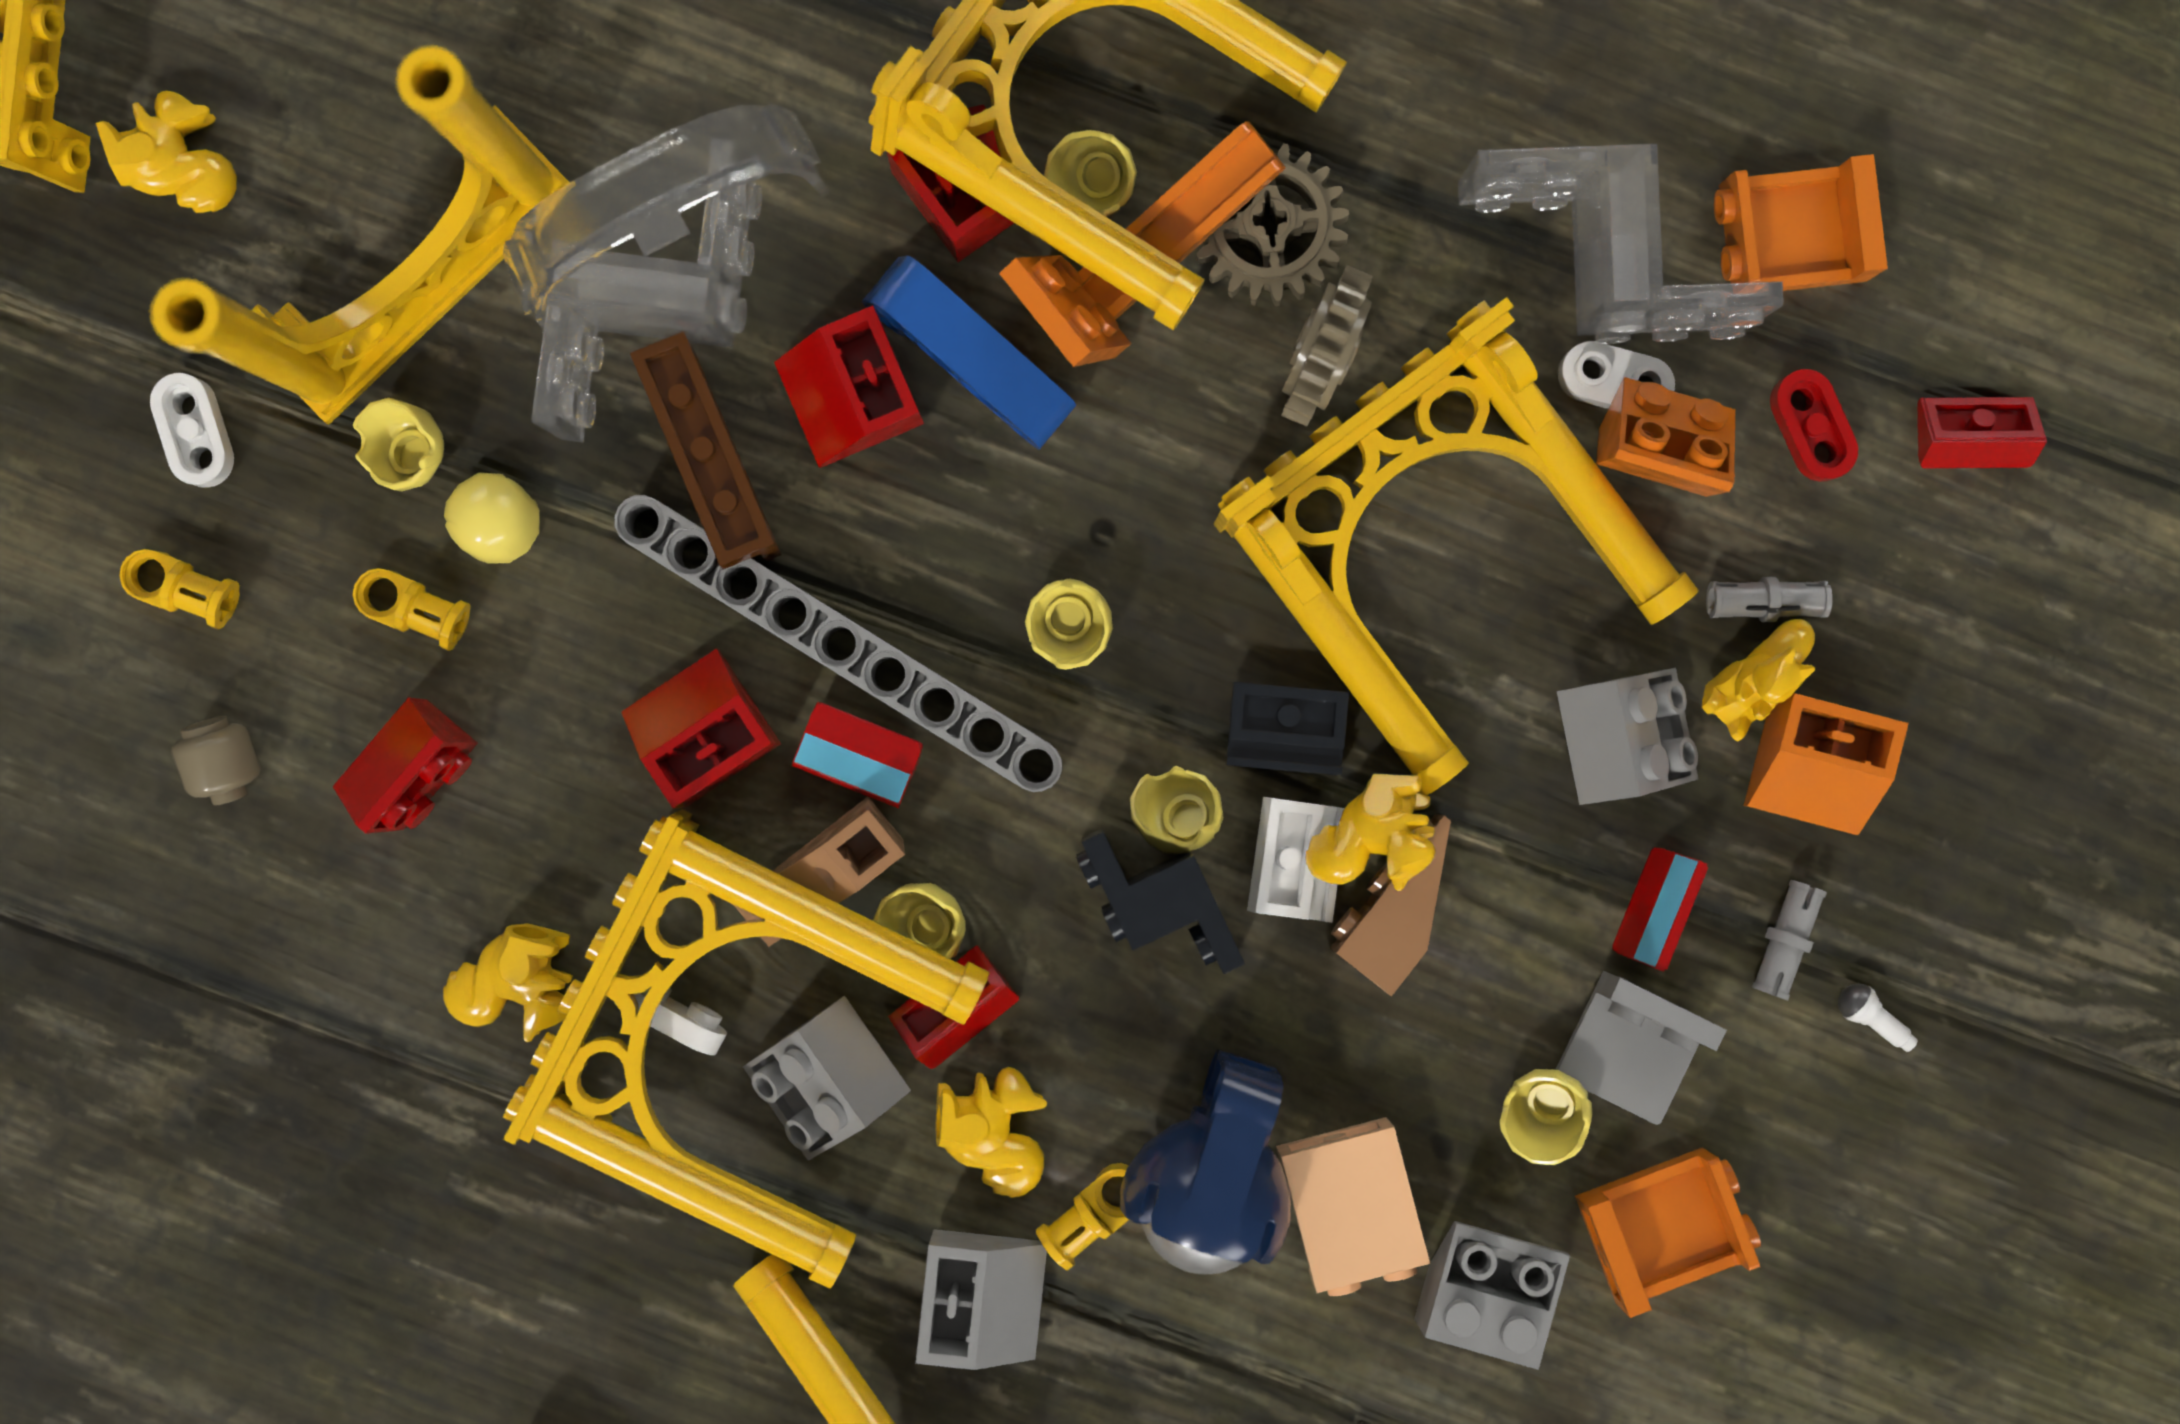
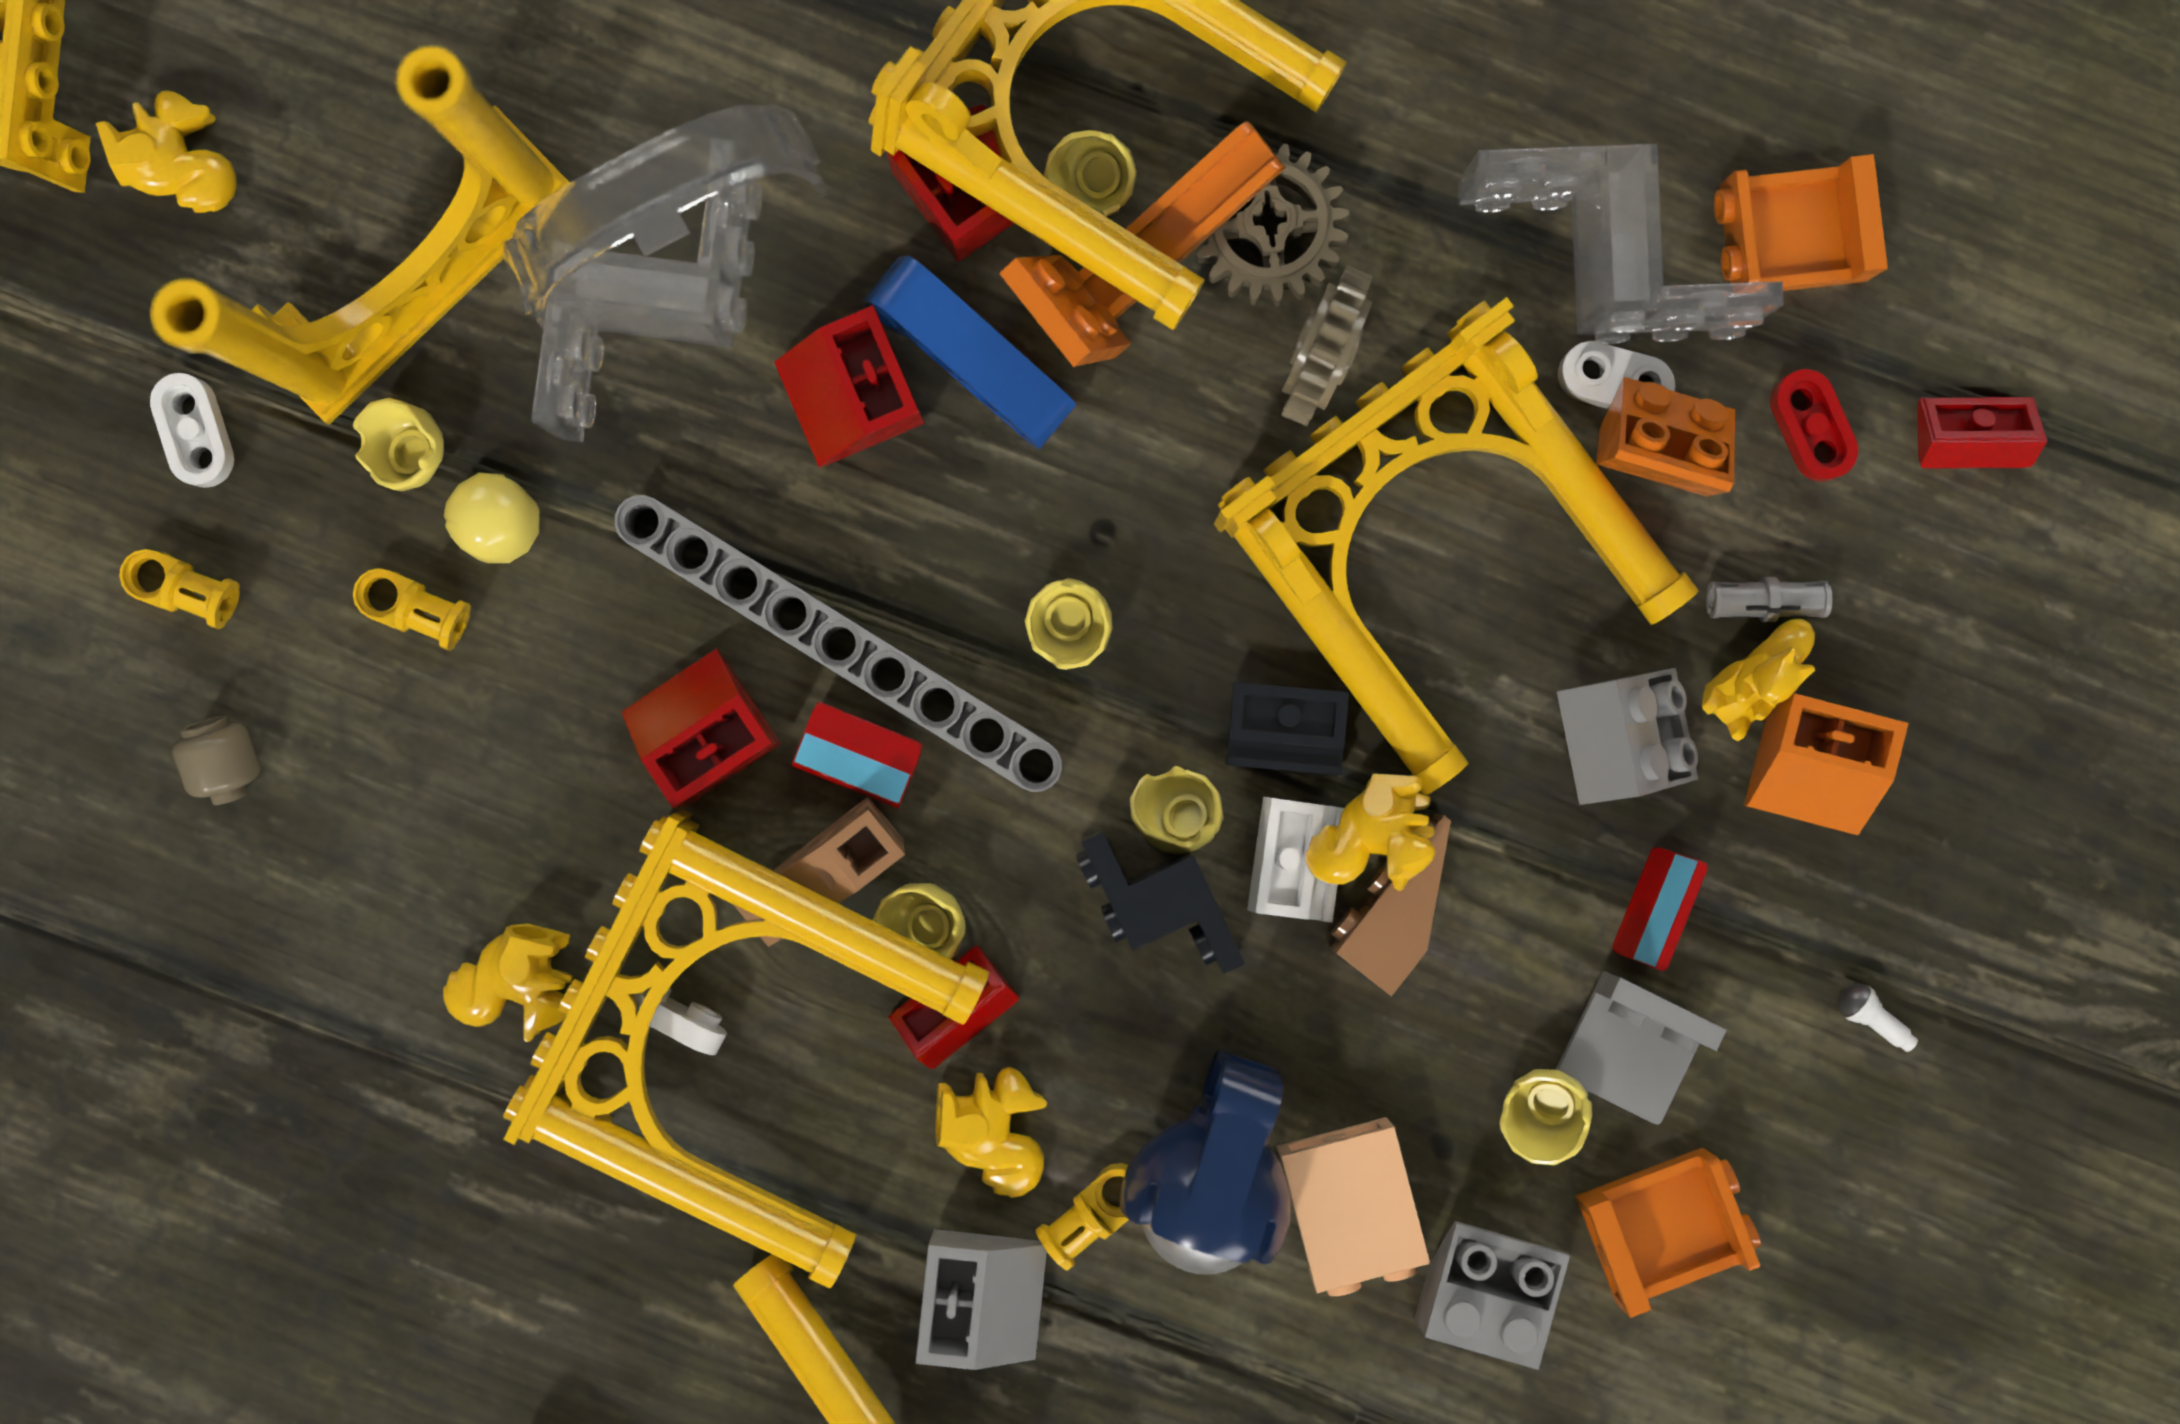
red slope [332,697,478,834] -> none
reddish brown fence [630,331,782,570] -> none
light grey slope [743,996,911,1160] -> none
light grey pin [1752,880,1827,1001] -> none

